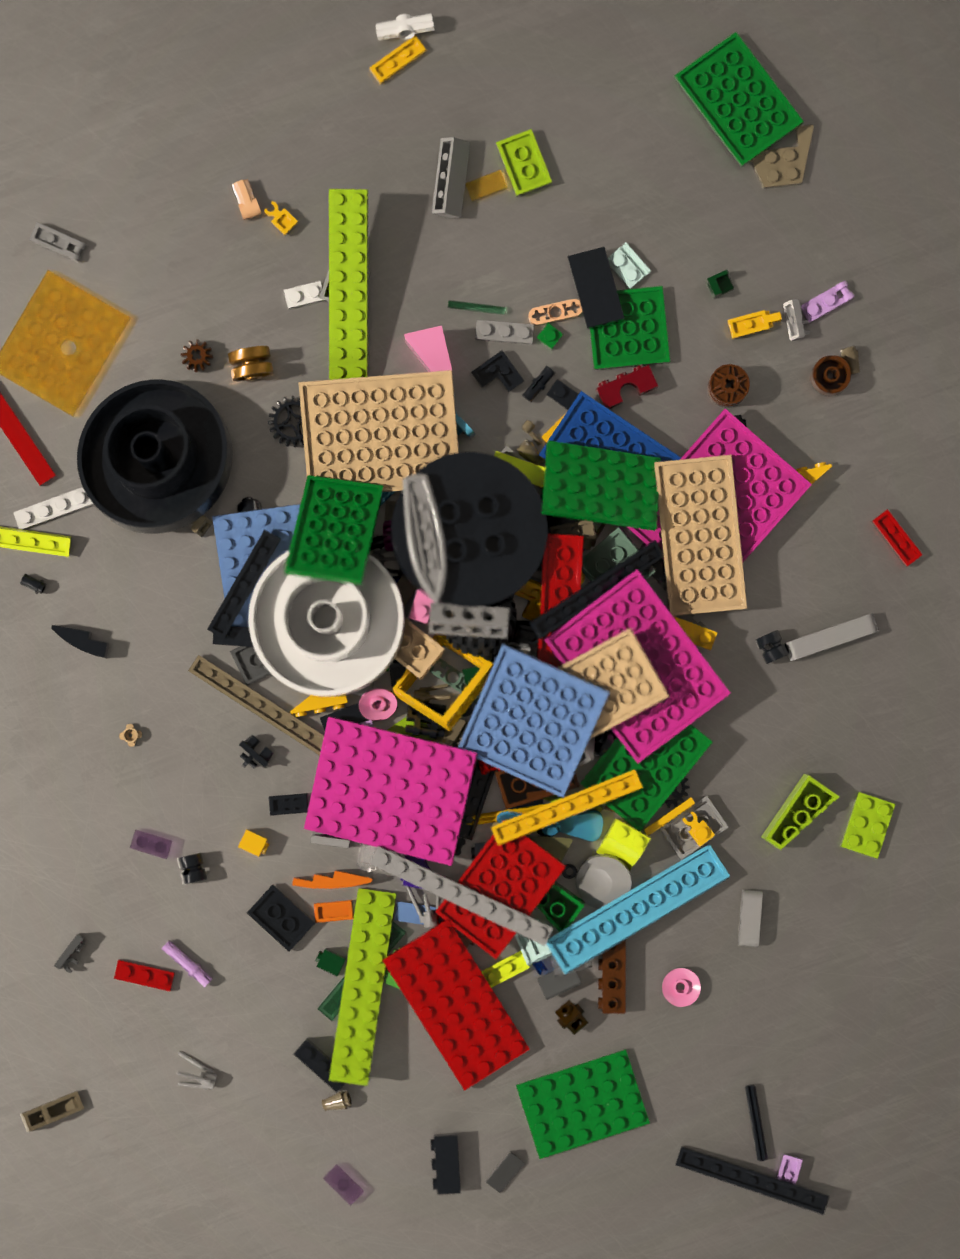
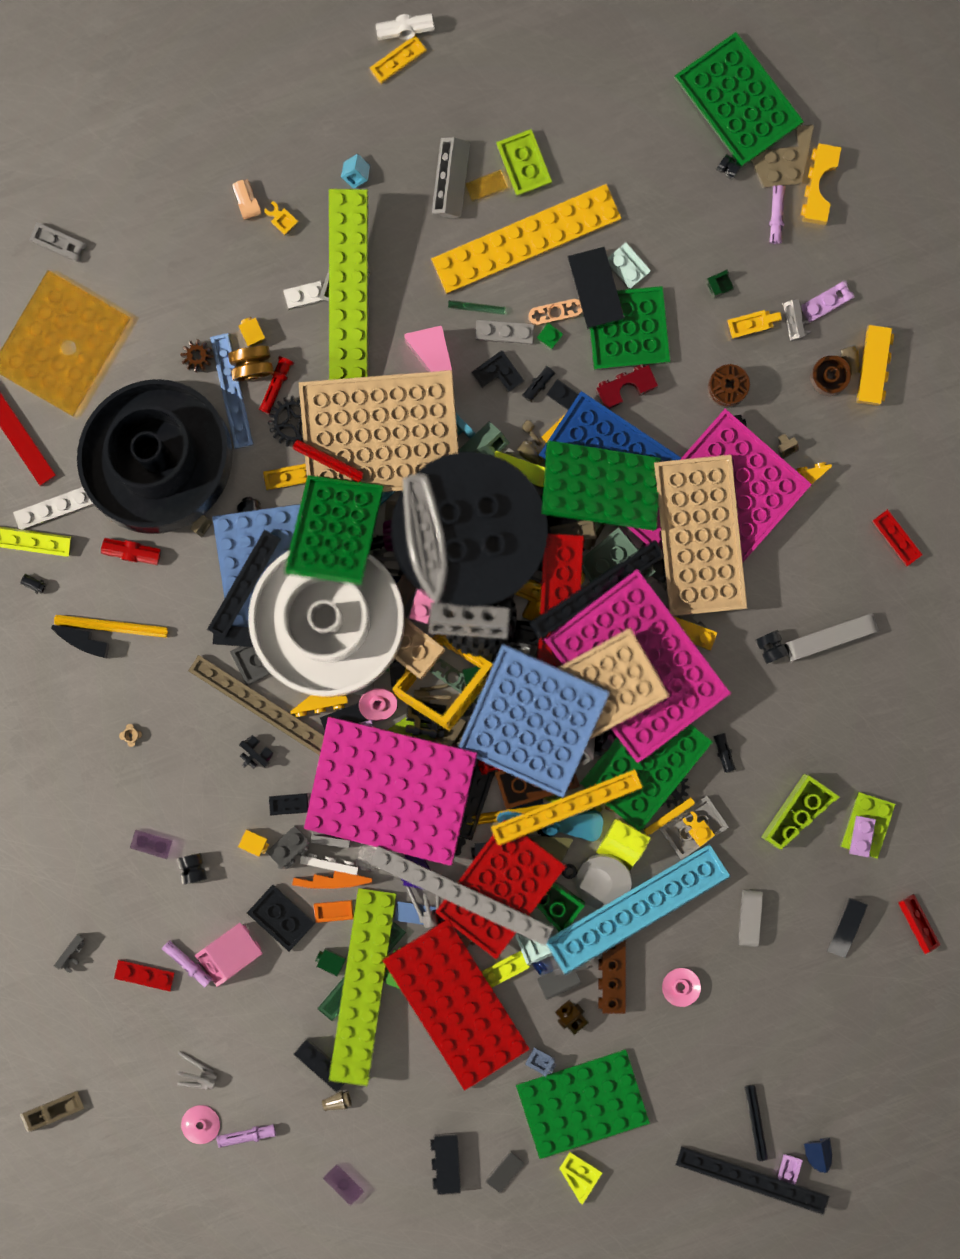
none -> yellow axle [54,615,168,638]
none -> red piece [101,538,161,565]
none -> bright pink dish [181,1105,220,1144]
none -> bright pink slope [195,923,263,987]
none -> light blue tile [210,333,253,449]
none -> lavender pin [217,1124,276,1148]
none -> yellow brick [238,317,266,347]
none -> red pin [258,356,294,414]
none -> yellow tile [263,463,307,491]
none -> dark grey bracket [267,826,310,869]
none -> red axle [293,440,364,482]
none -> white plate [300,853,359,875]
none -> medium azure panel [341,154,370,189]
none -> yellow plate [431,184,621,294]
none -> sand green slope [459,421,510,456]
none -> sand blue bracket [525,1047,556,1077]
none -> neon yellow wing [559,1151,602,1205]
none -> black pin [713,733,736,773]
none -> black wheel [716,154,741,180]
none -> lavender pin [769,185,785,244]
none -> dark tan tile [778,434,799,459]
none -> yellow arch [800,143,841,225]
none -> dark blue brick [804,1138,832,1173]
none -> black slope [827,898,868,958]
none -> lavender plate [849,816,876,857]
none -> yellow brick [856,325,894,406]
none -> red plate [898,894,940,954]

